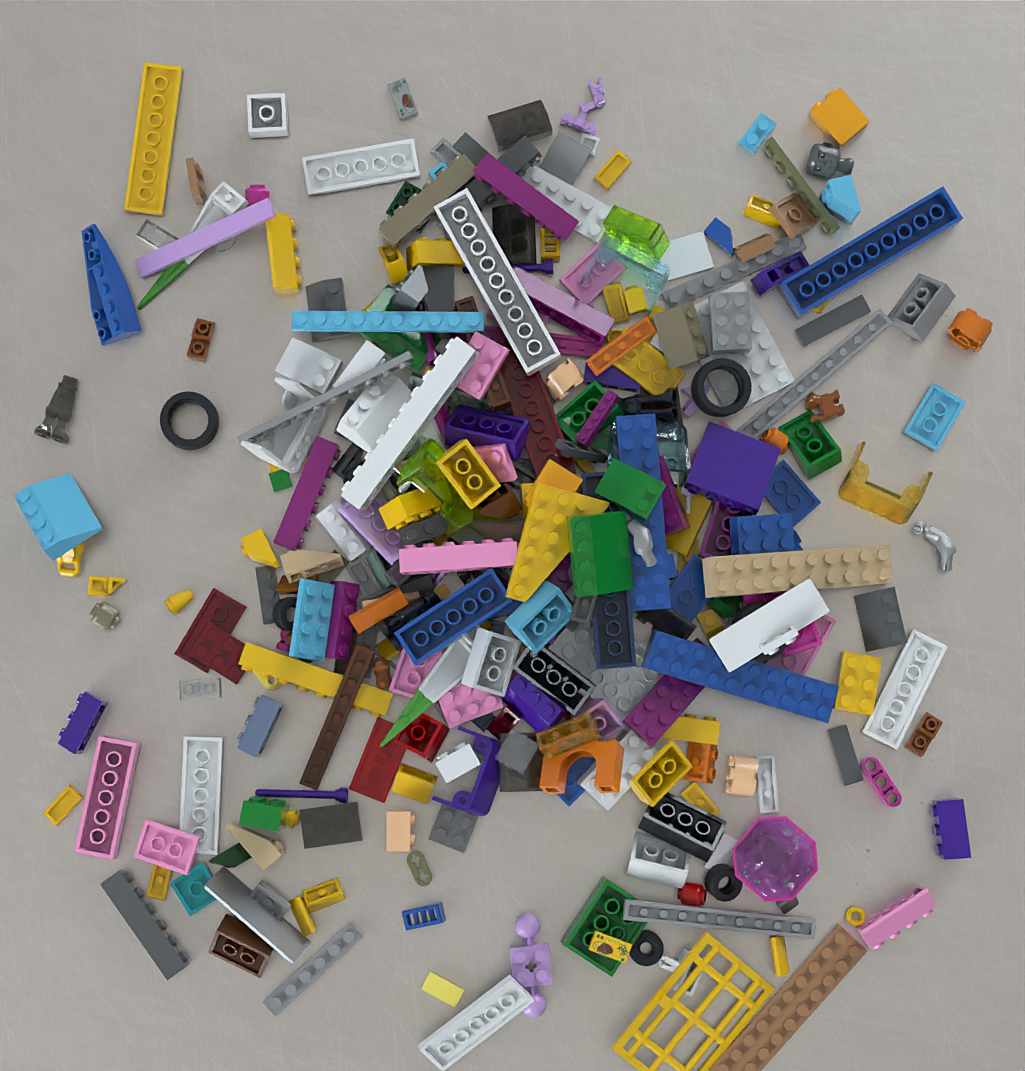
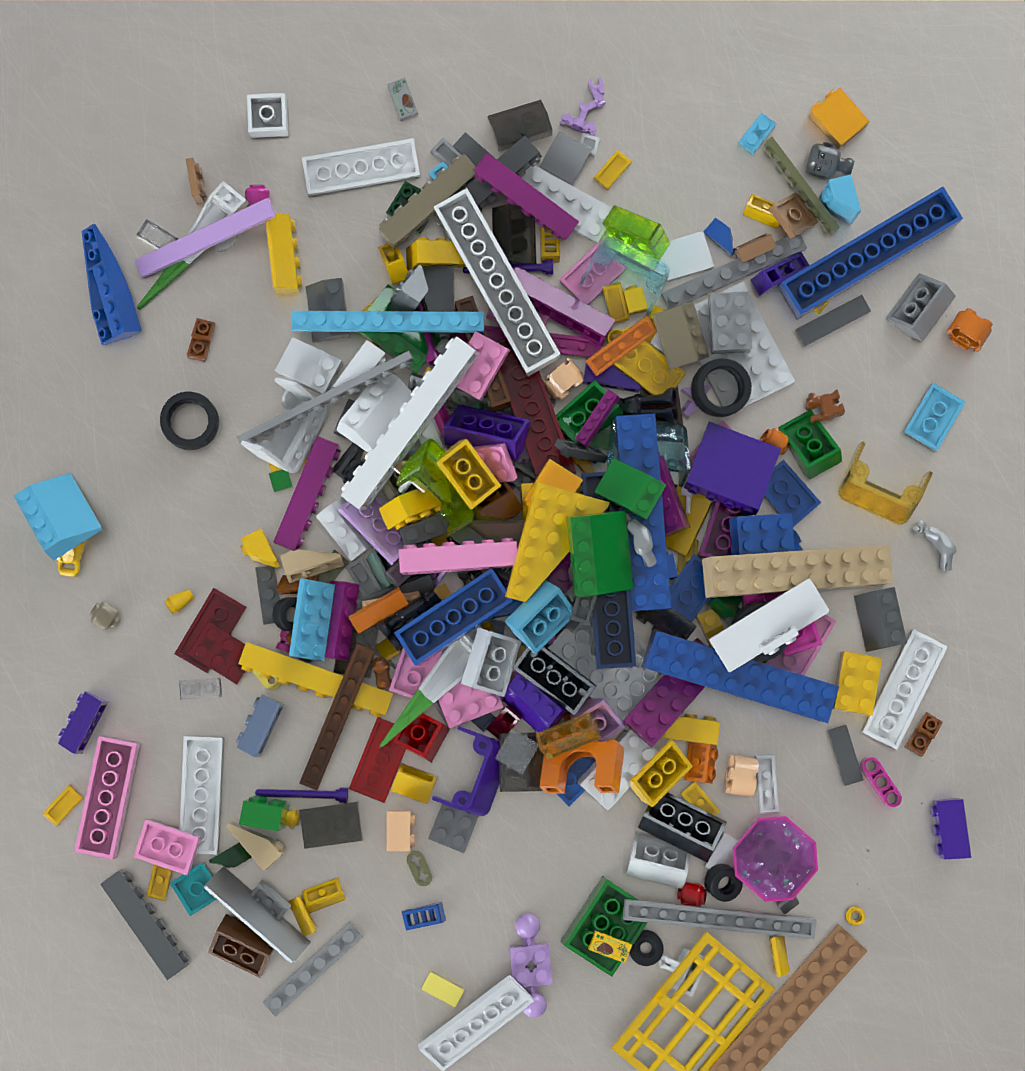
clear smoke piece [34,375,78,444] -> none
yellow slope [87,576,126,597] -> none
yellow plate [124,62,183,216] -> none
white brick [435,742,481,783] -> none
light grey plate [736,309,893,439] -> none
bright pink slope [855,885,936,949] -> none

